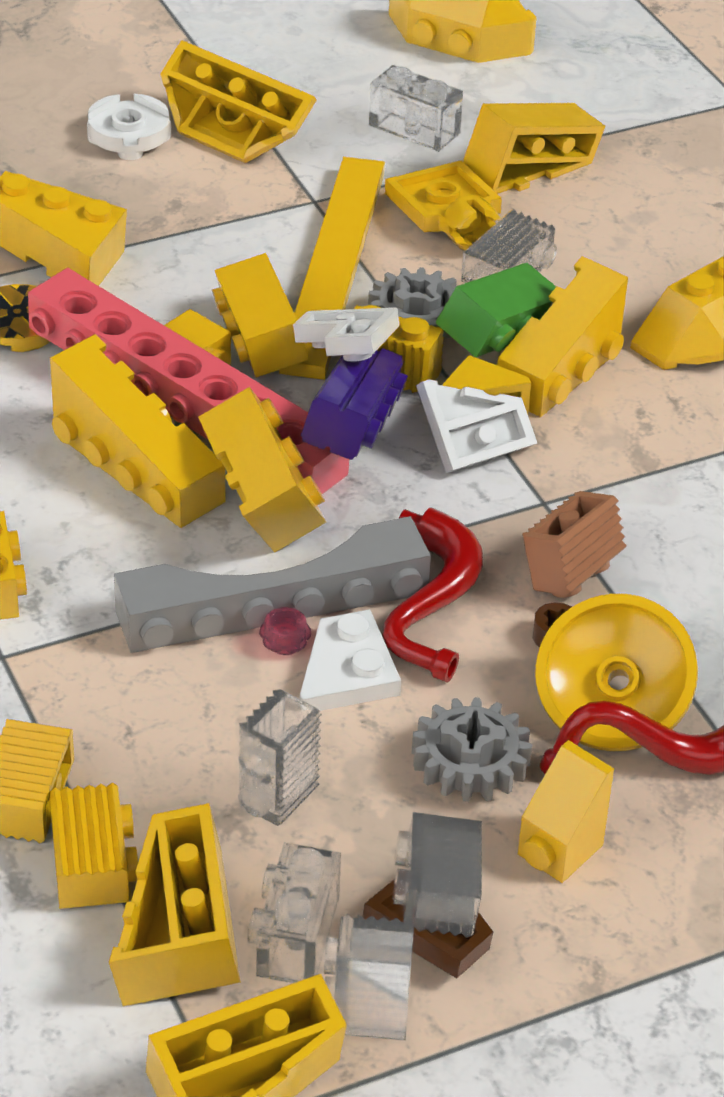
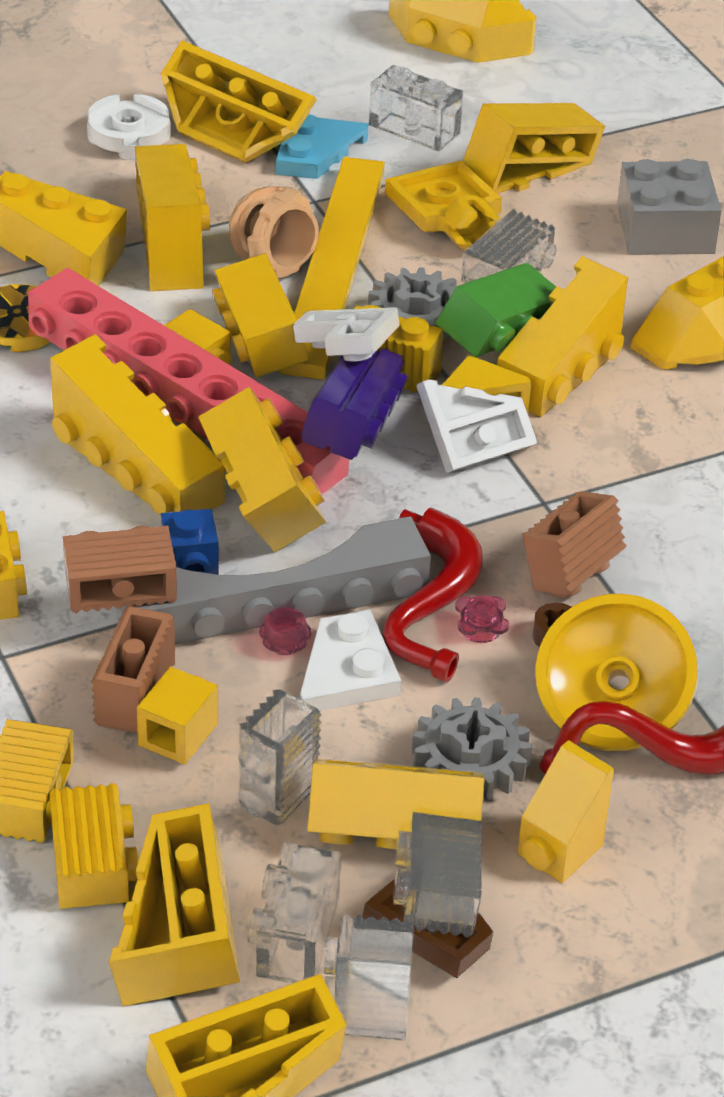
none -> nougat brick [63,526,177,614]
none -> nougat brick [91,606,175,733]
none -> yellow wedge [135,144,210,291]
none -> yellow brick [137,666,218,765]
none -> blue brick [161,508,219,575]
none -> light nougat helmet [229,186,319,278]
none -> medium azure wing [276,114,369,179]
none -> yellow brick [307,758,484,854]
none -> clear pink plate [455,595,509,643]
none -> light grey brick [617,159,721,255]

